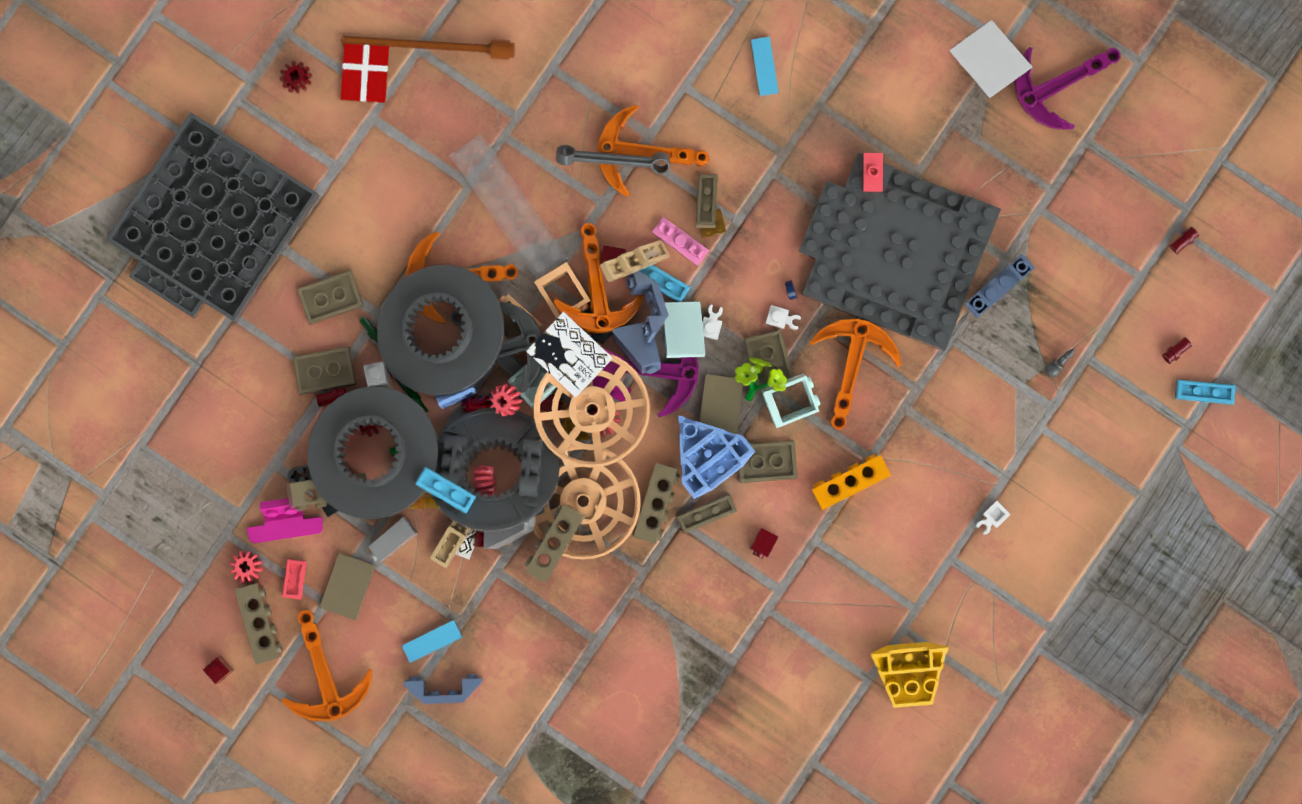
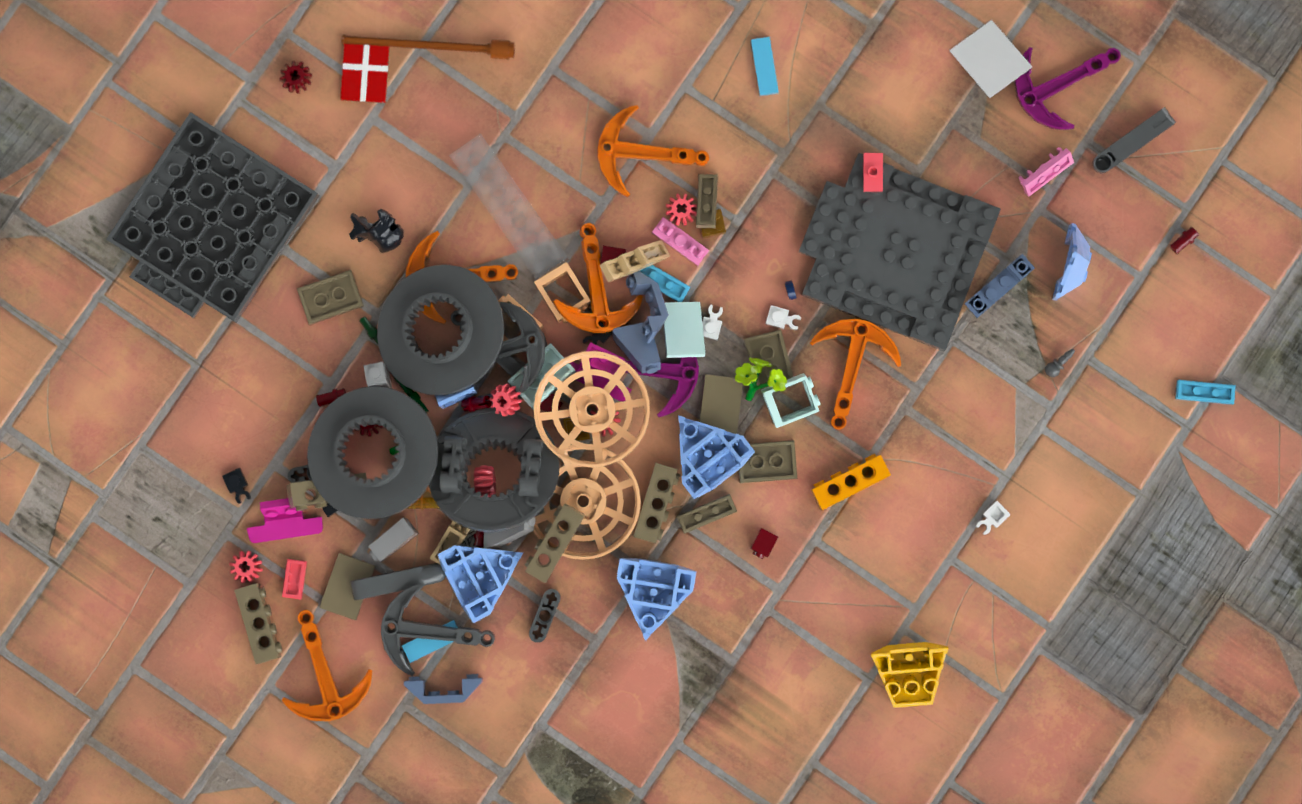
dark red brick [203,656,234,684] -> none
dark tan tile [292,346,356,395] -> none
medium azure tile [415,467,476,513] -> none
sticker [526,312,613,398] -> none
dark grey piece [556,145,670,174] -> none
dark red pin [1162,337,1192,364] -> none
none -> black plate [222,468,251,504]
none -> black piece [349,209,404,253]
none -> dark grey piece [350,563,446,600]
none -> dark grey piece [381,584,495,676]
none -> light blue wedge [437,545,524,623]
none -> dark grey beam [529,589,561,643]
none -> light blue wedge [617,558,697,641]
none -> coral gear [666,194,697,226]
none -> bright pink plate [1019,147,1074,196]
none -> light blue wedge [1052,223,1092,300]
none -> dark grey piece [1092,107,1176,173]

